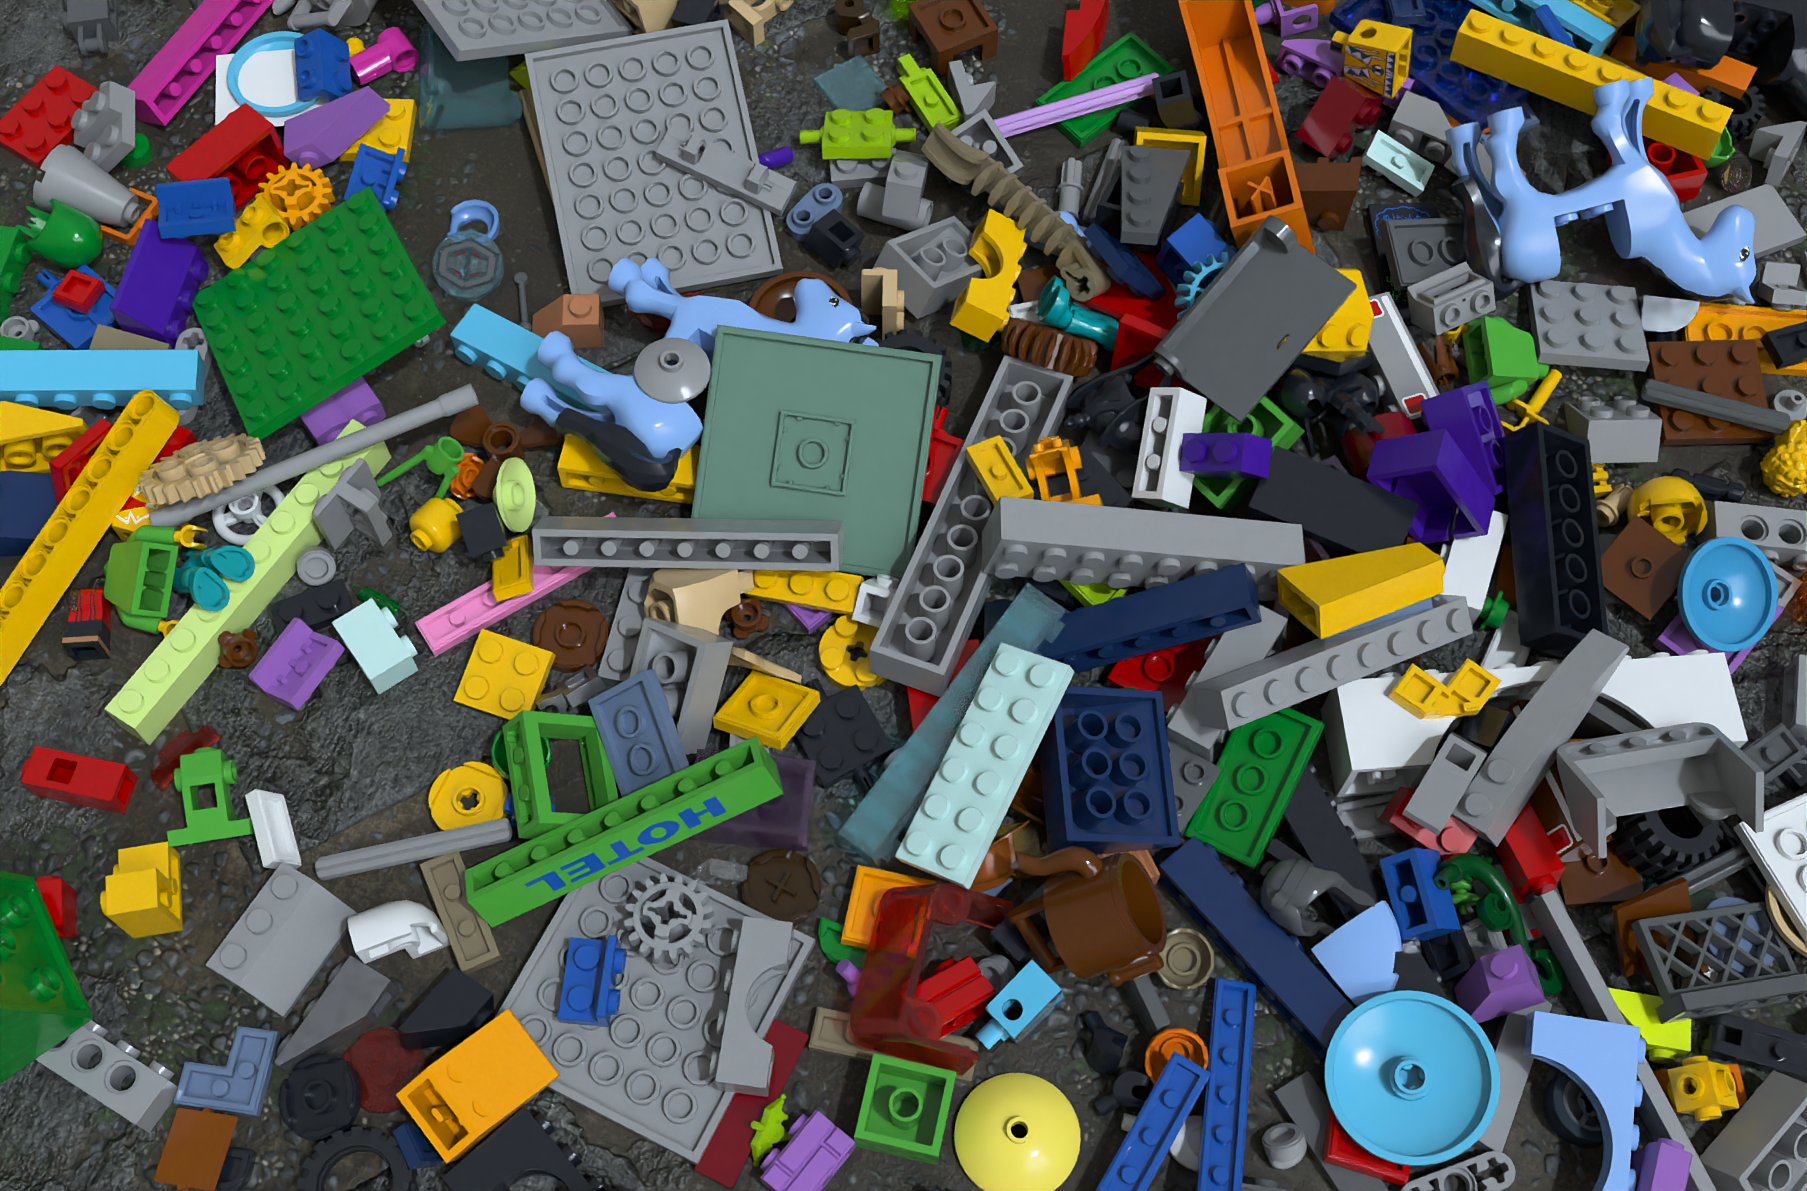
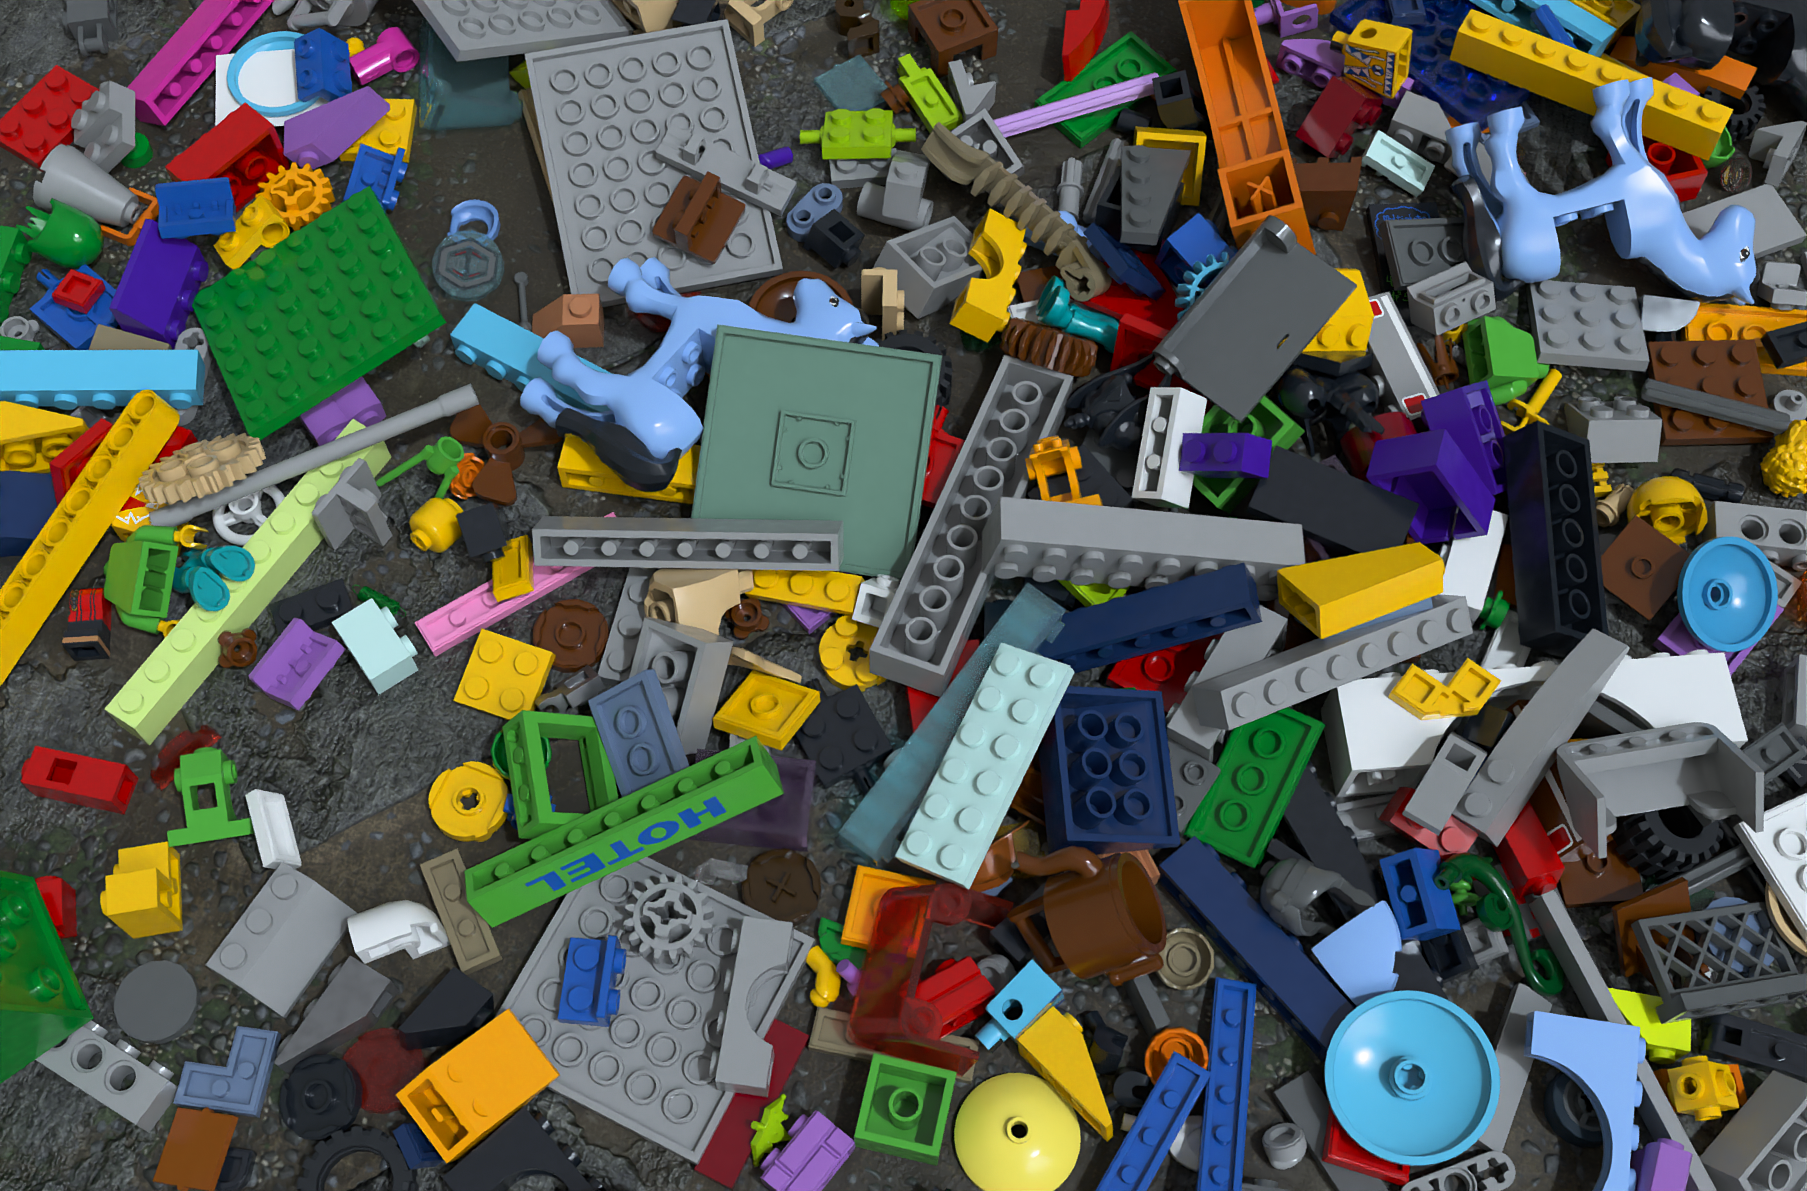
light grey tile [296,546,336,586] -> none
light grey axle [315,818,512,881] -> none
yellowish green dish [493,457,536,532] -> none
light grey dish [634,338,711,404] -> none
yellow plate [965,435,1034,506] -> none
medium lavender slope [1454,944,1546,1023] -> none
none -> dark grey tile [113,960,201,1044]
none -> reddish brown bracket [652,171,746,264]
none -> yellow arm [806,945,841,1008]
none -> yellow slope [1017,1006,1113,1142]

